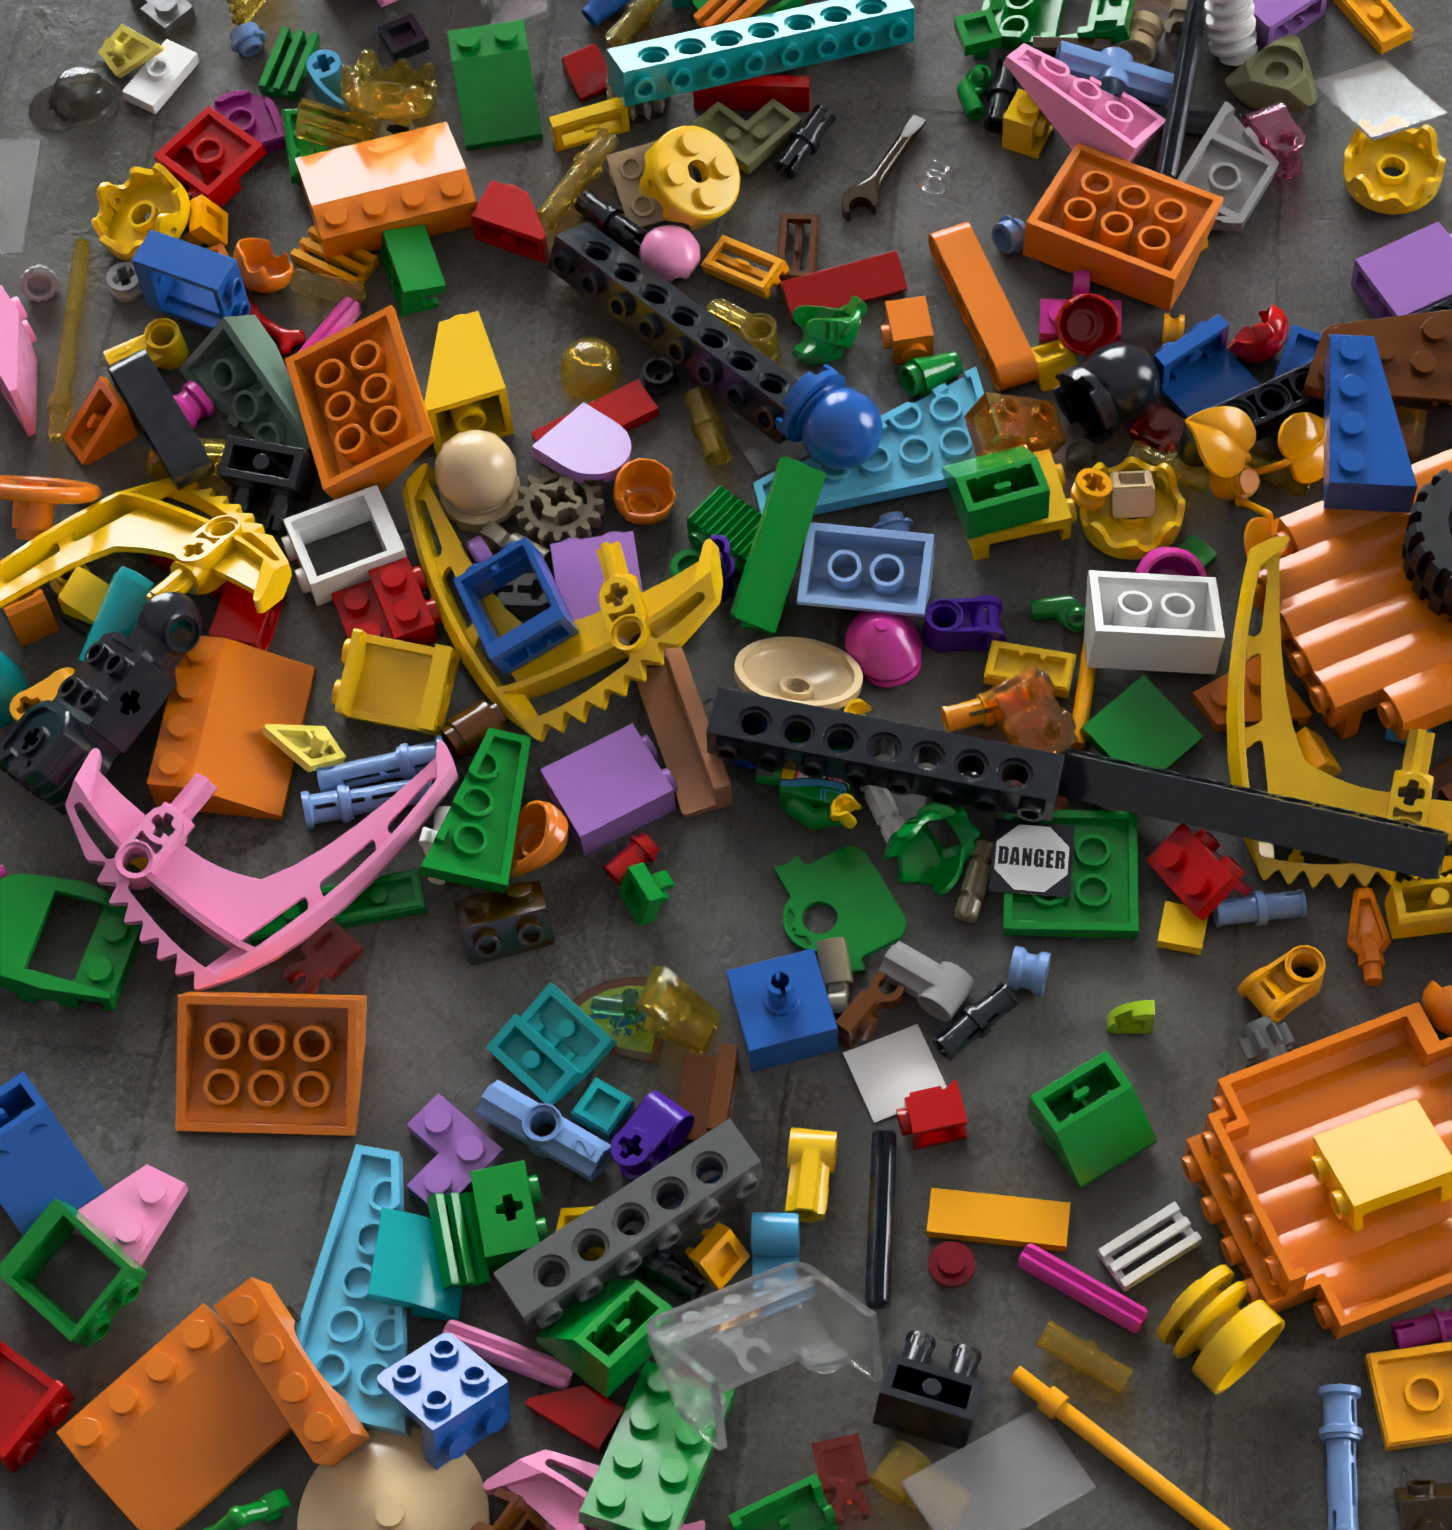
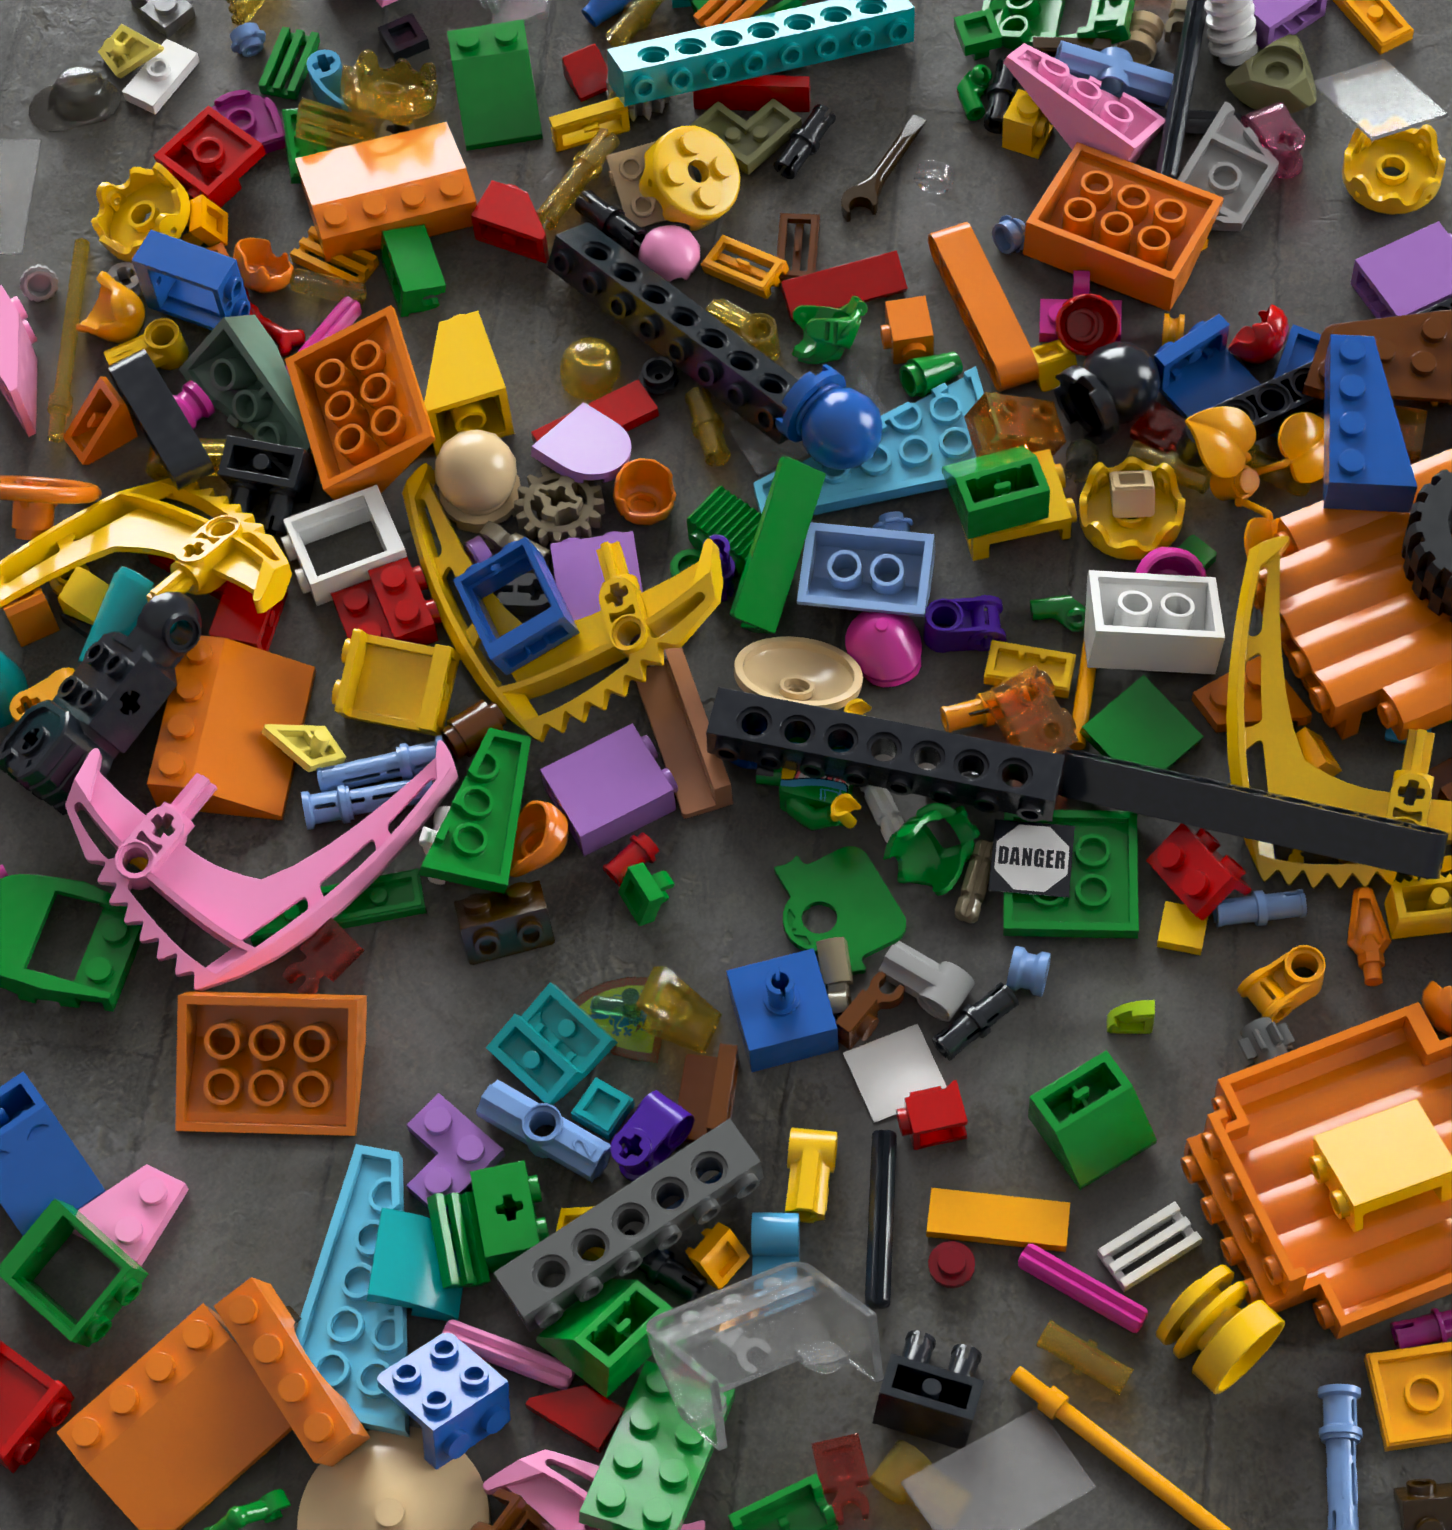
light orange bush [1070,468,1113,511] -> none
none -> light orange hair [76,271,145,343]

